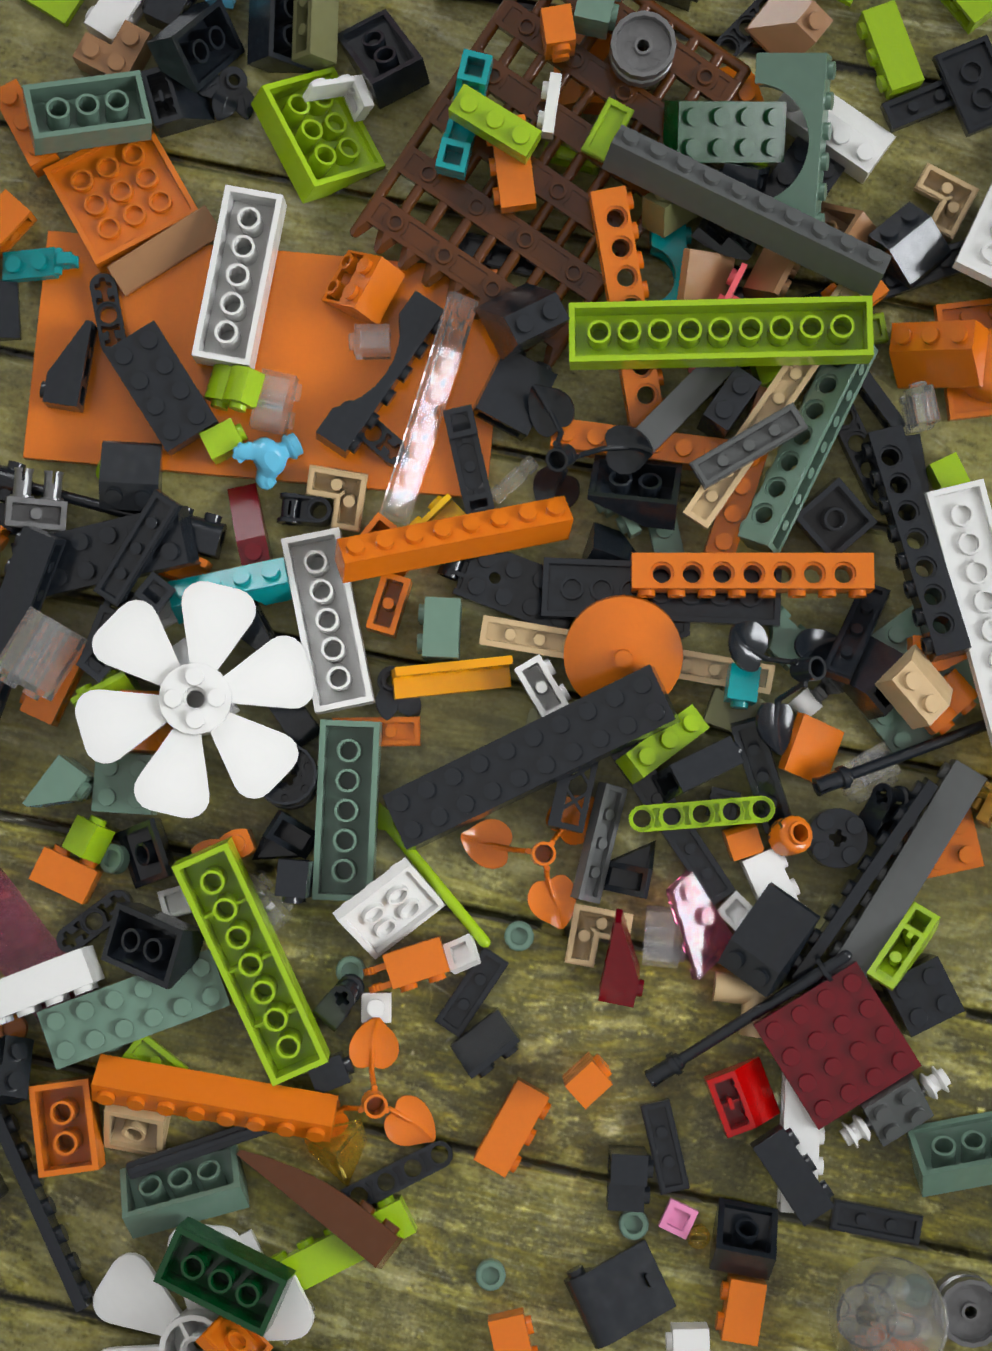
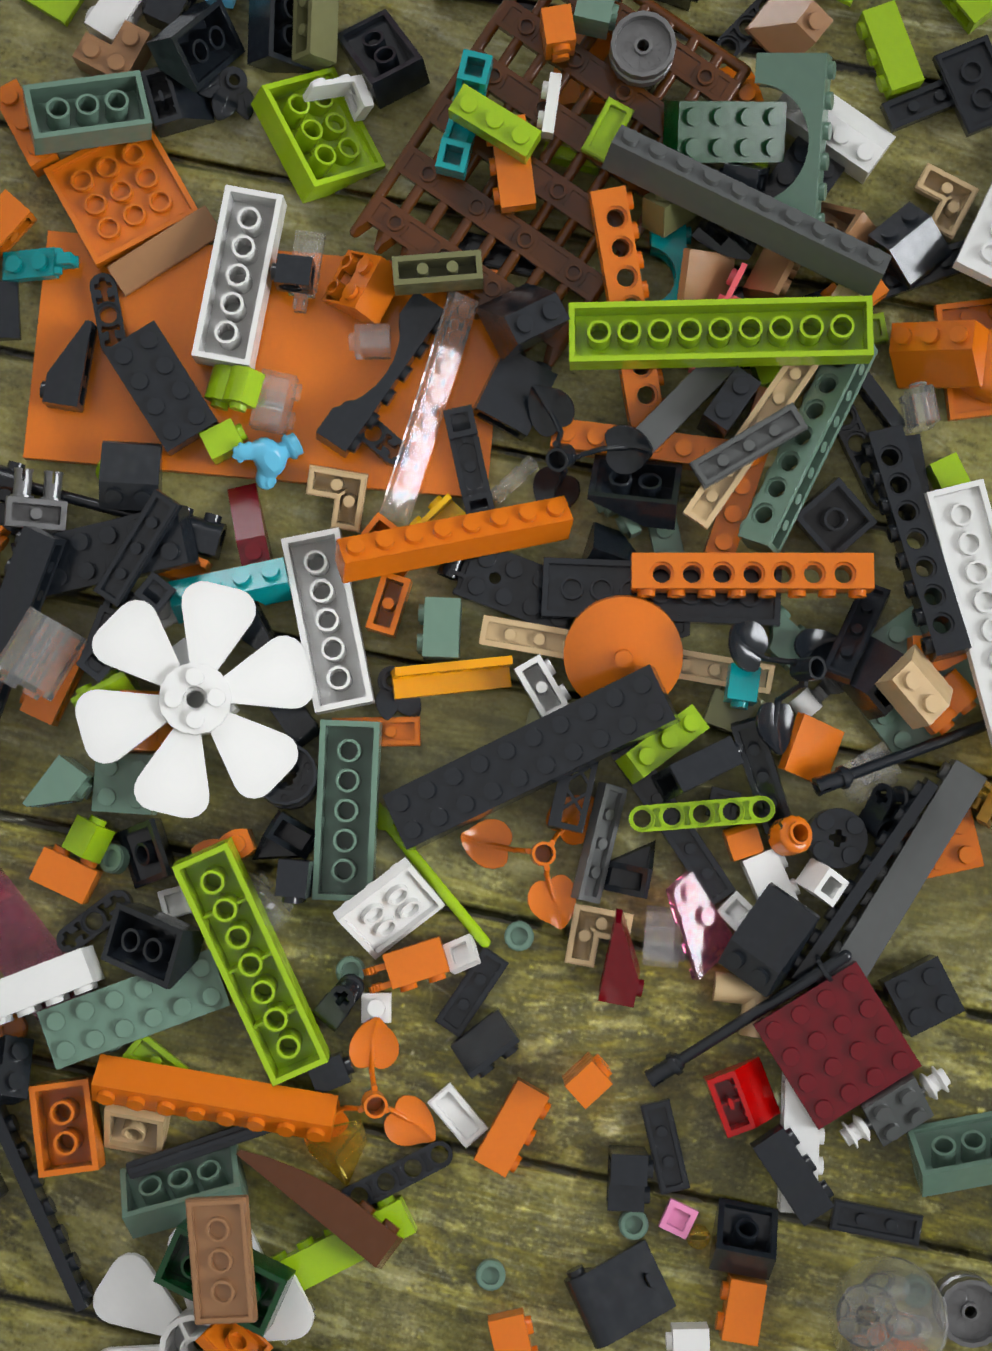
black piece [277,492,333,527] -> none
lime slope [866,901,940,991] -> none
none -> medium nougat tile [185,1195,258,1325]
none -> black brick [270,253,316,295]
none -> clear hinge [288,230,326,314]
none -> olive brick [391,249,483,296]
none -> white tile [427,1082,489,1148]
none -> white brick [795,857,850,907]

